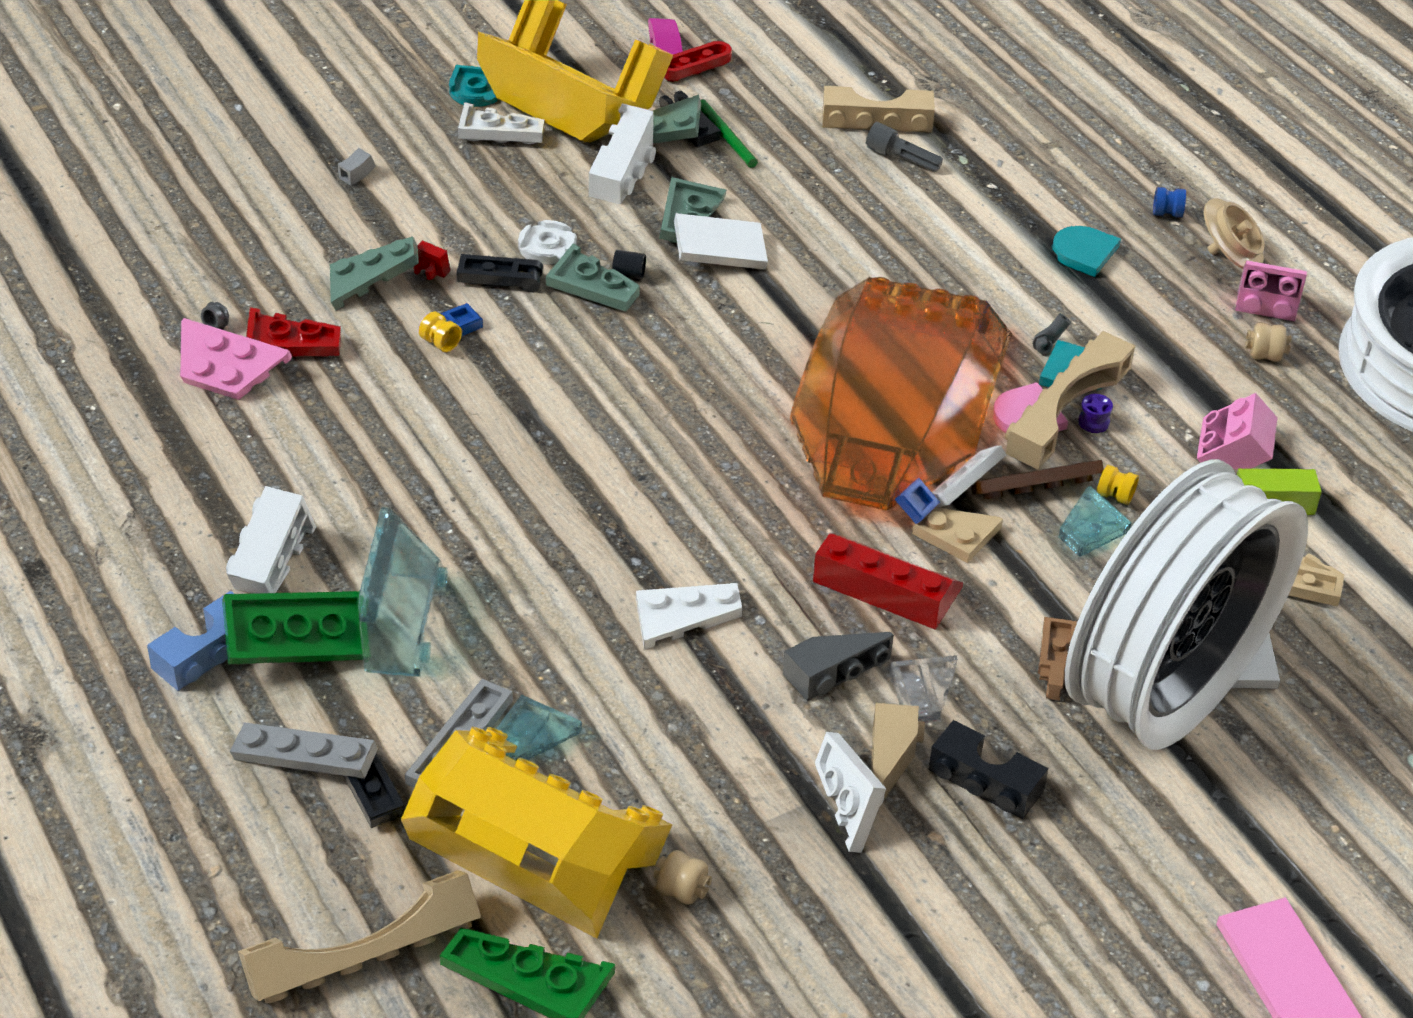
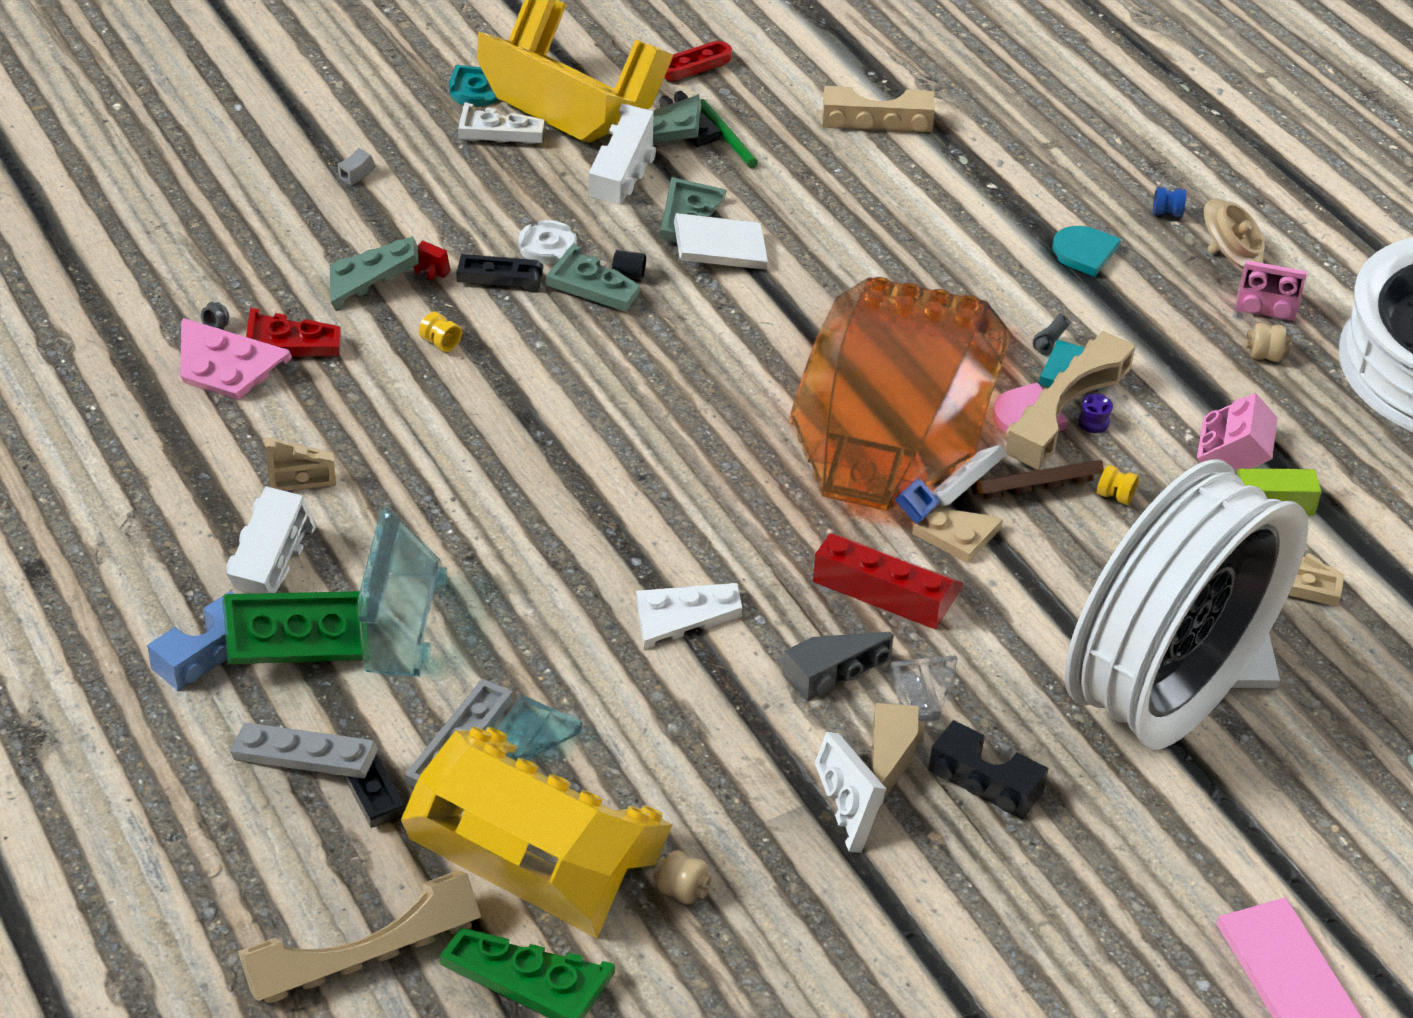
blue tile [441,303,483,336] -> none
dark pink slope [648,18,683,54] -> none
dark grey piece [865,121,943,172] -> none
medium nougat hinge [1038,617,1078,701] -> none
clear light blue wing [1058,486,1131,557] -> none
none -> tan wing [264,437,336,491]

